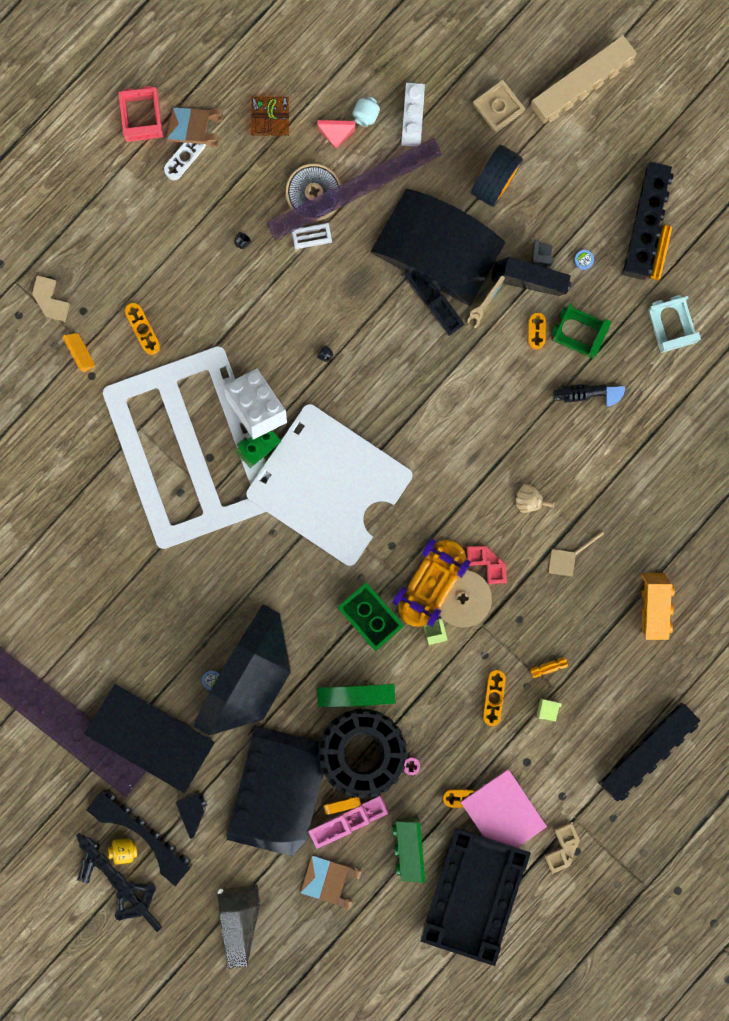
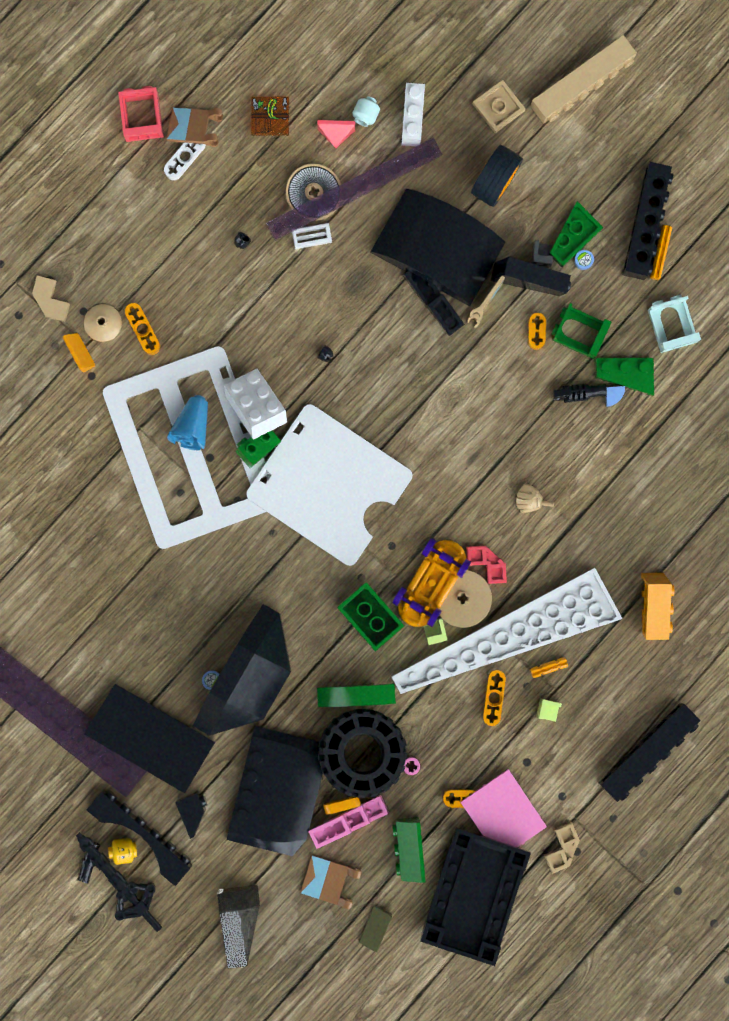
tan piece [548,531,604,577] -> none
none -> tan dish [84,304,122,342]
none -> dark azure cone [167,395,208,451]
none -> olive slope [359,906,392,952]
none -> white wing [391,568,622,694]
none -> green wing [549,201,604,267]
none -> green wing [595,358,654,397]

